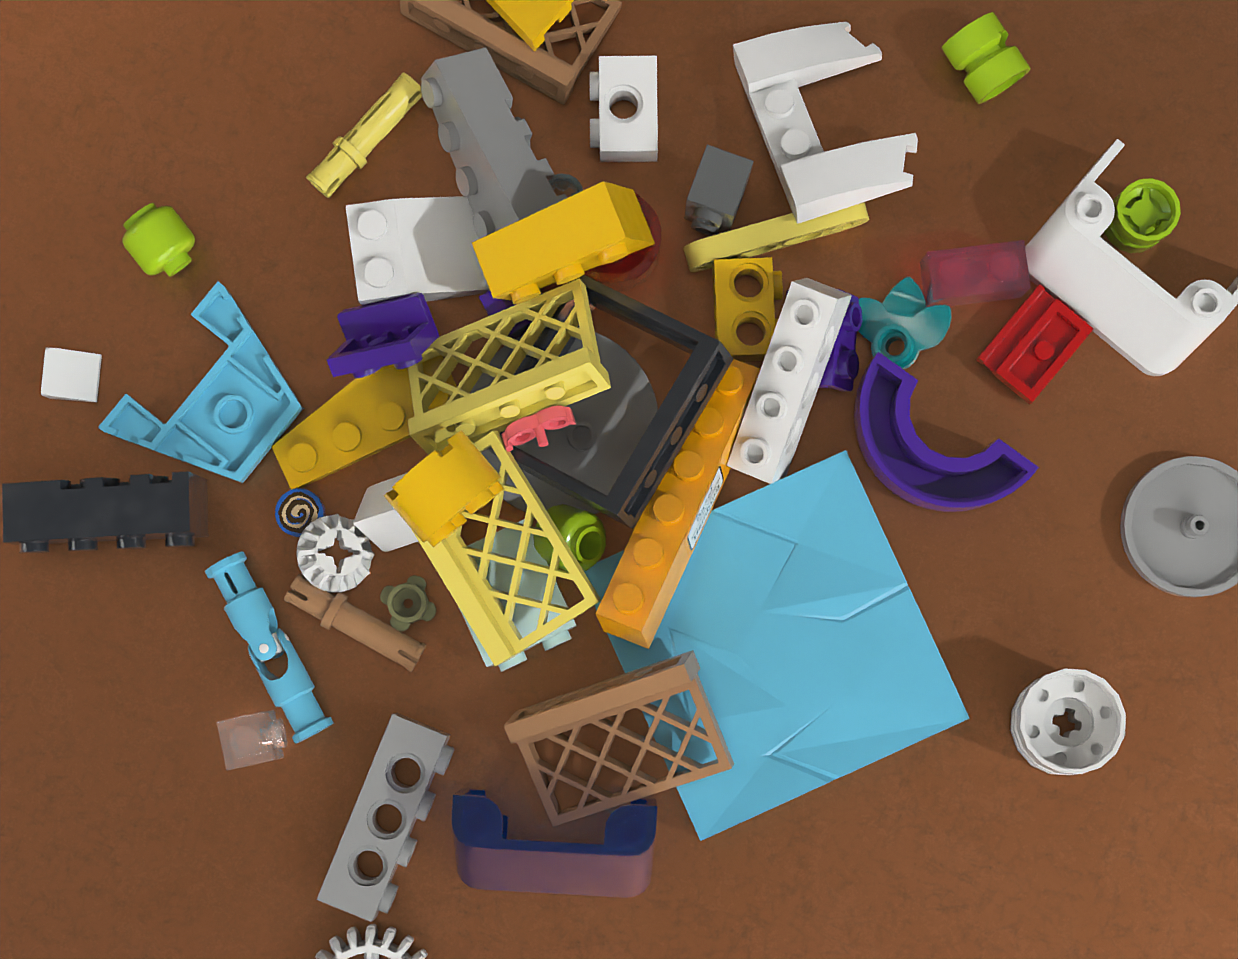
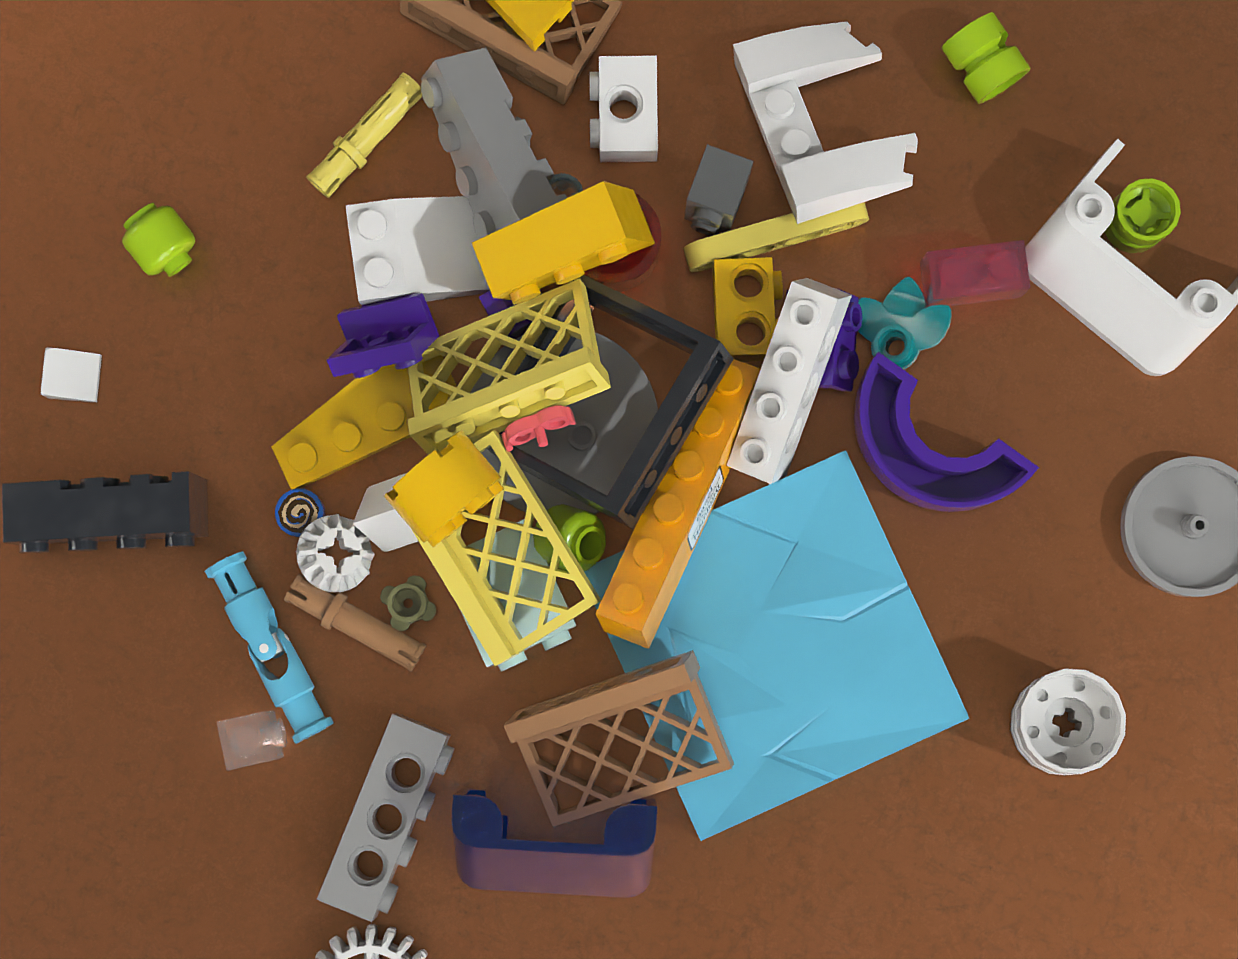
medium azure wing [98,281,304,483] -> none
red plate [976,284,1094,404] -> none

